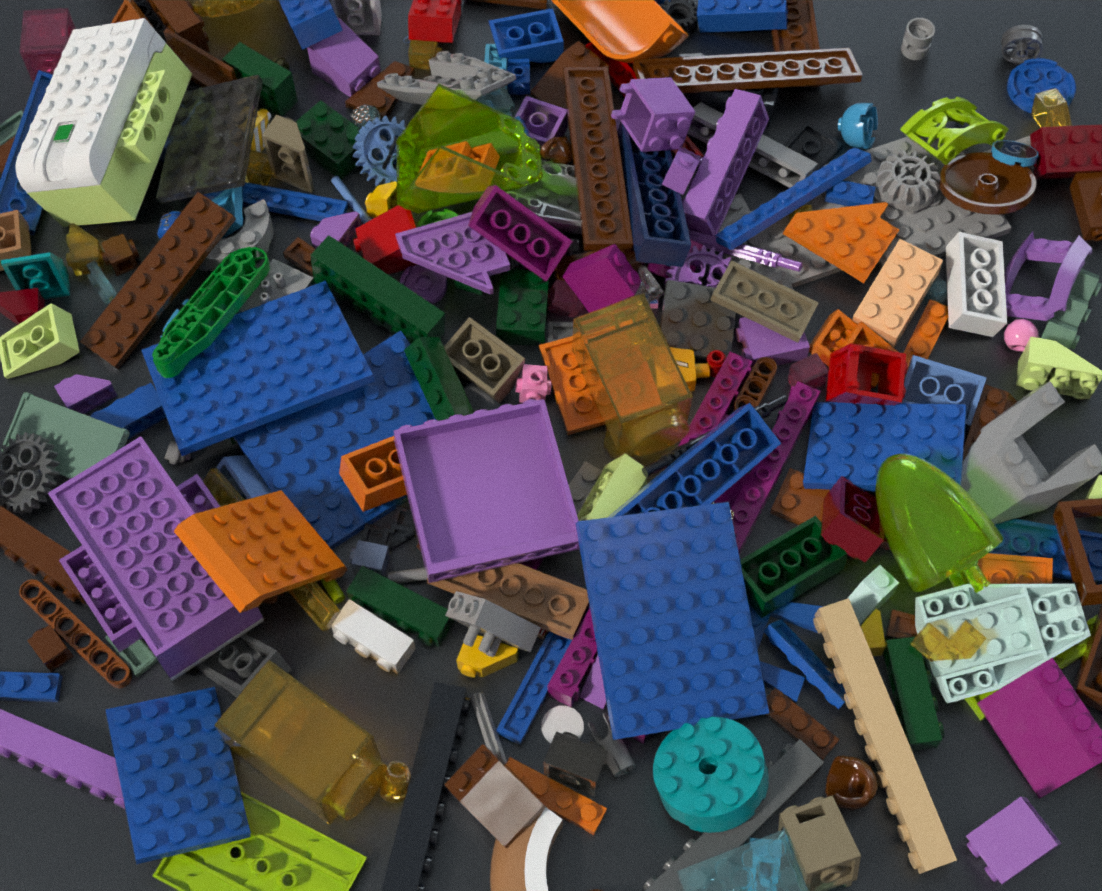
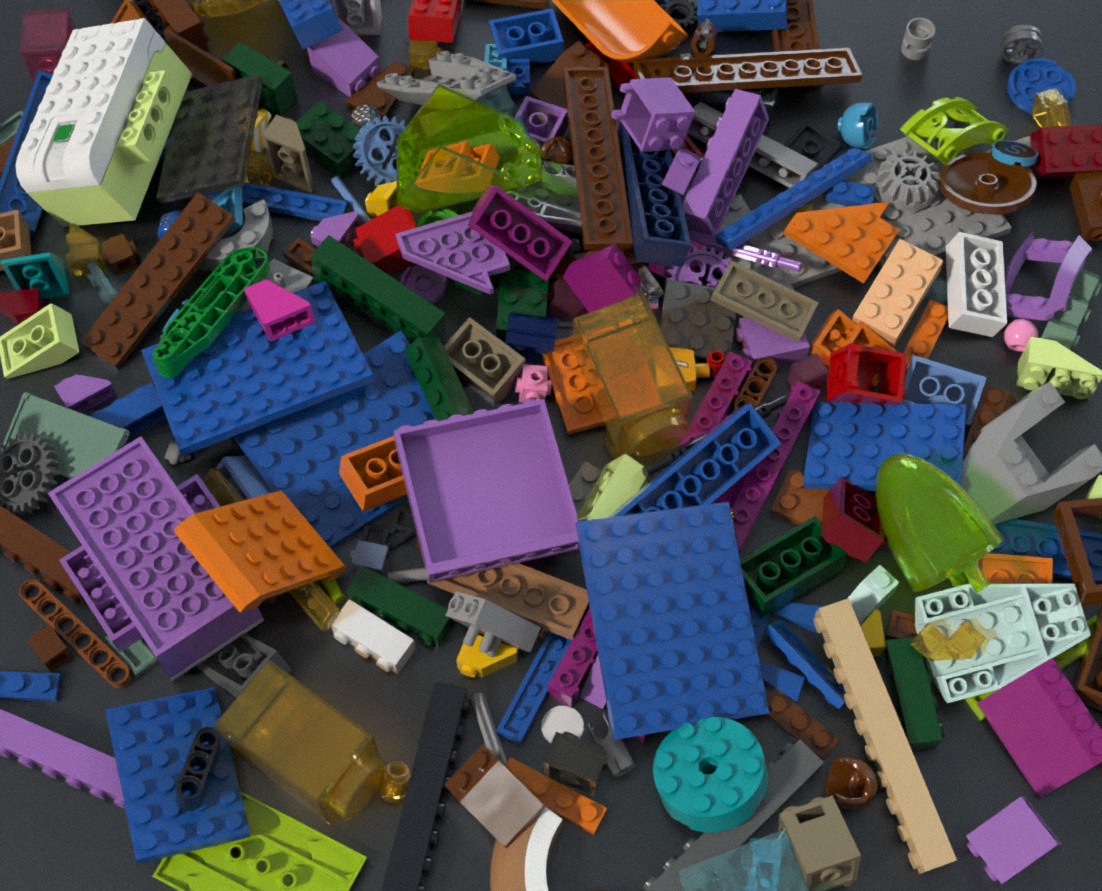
none -> black beam [176,727,220,811]
none -> dark pink slope [244,279,315,342]
none -> clear blue brick [505,312,559,354]
none -> reddish brown plate [691,19,718,56]

